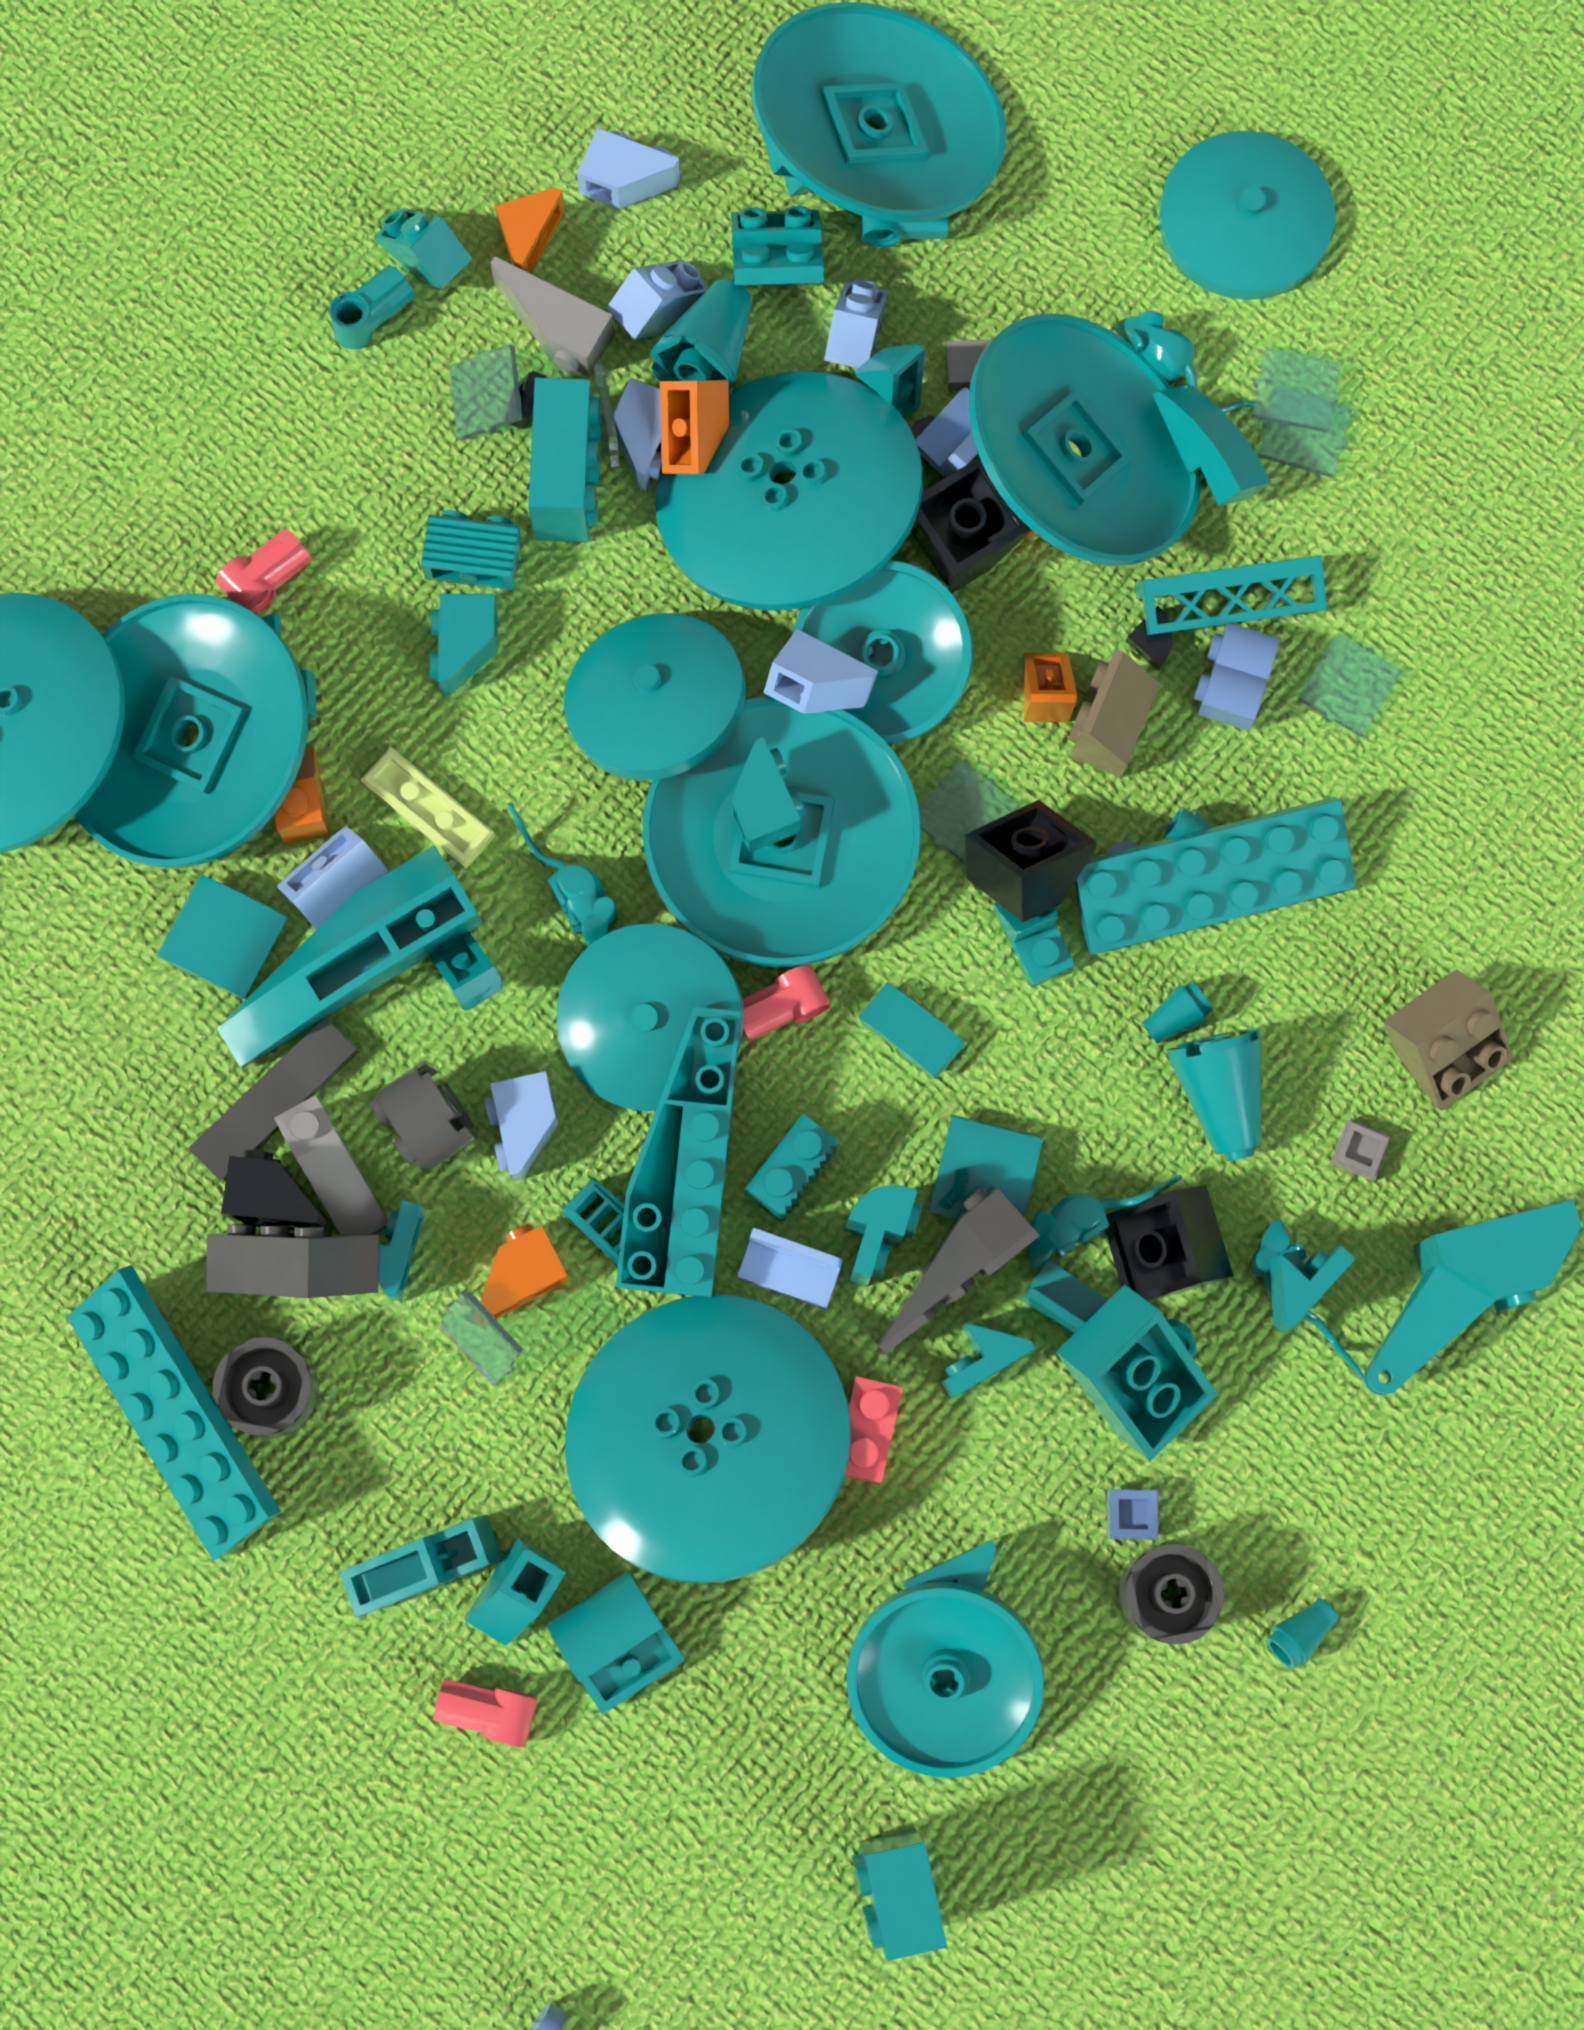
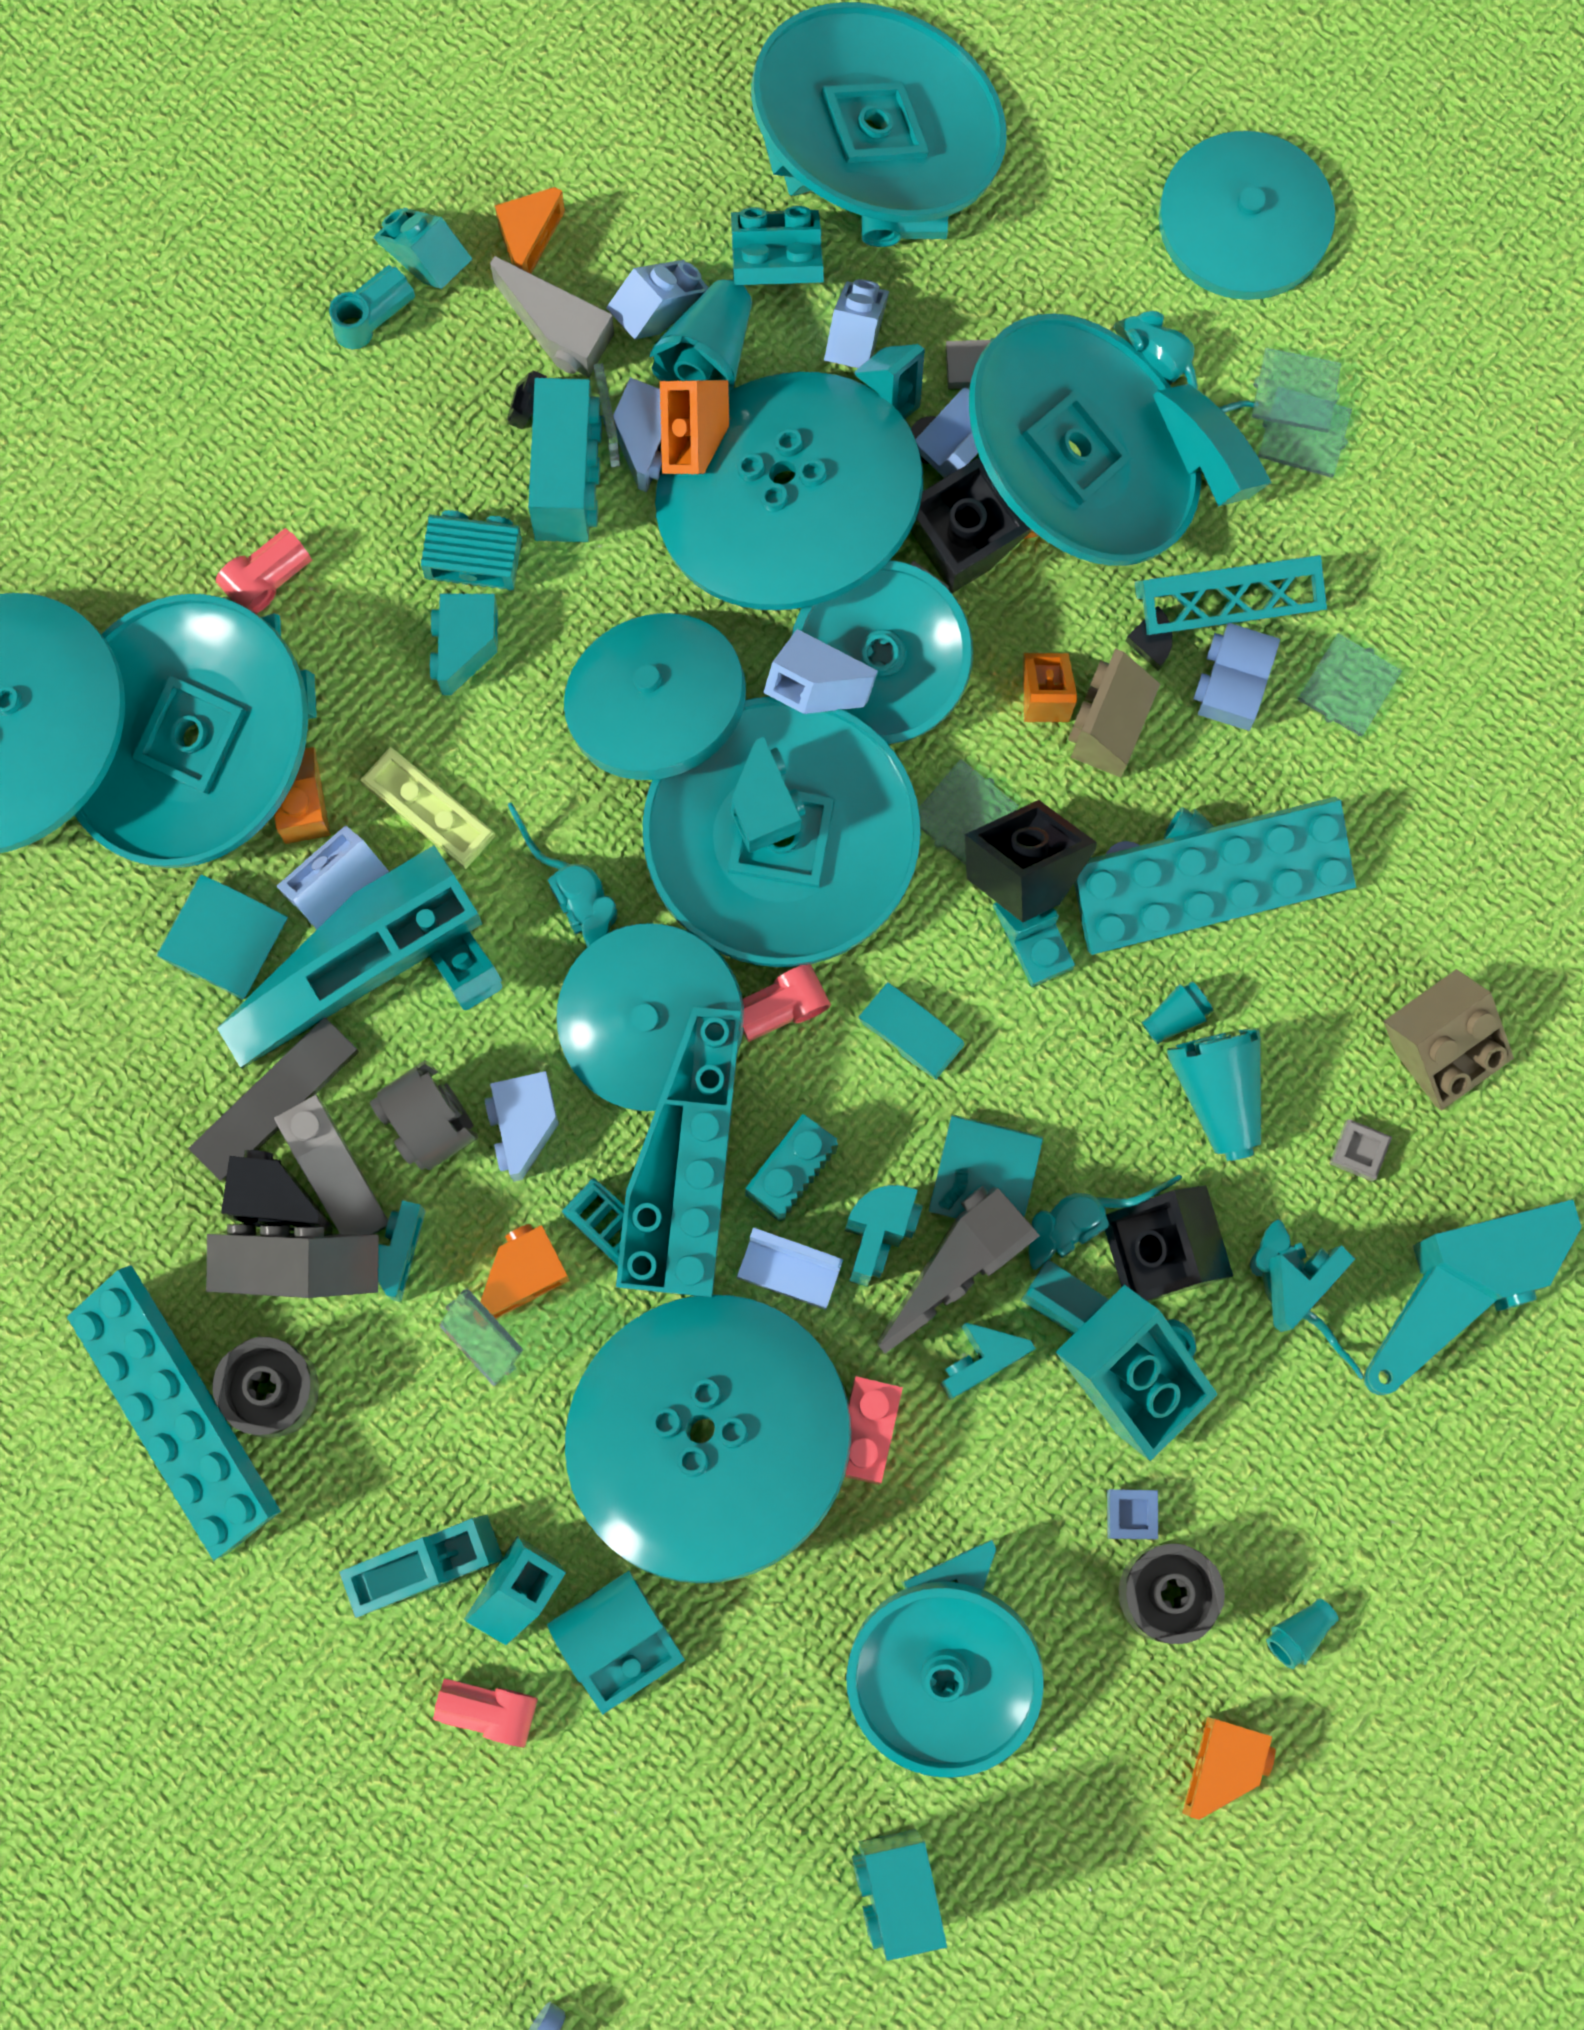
clear light blue piece [449,344,522,441] -> none
light blue slope [577,128,680,209] -> none
none -> orange slope [1182,1717,1276,1820]

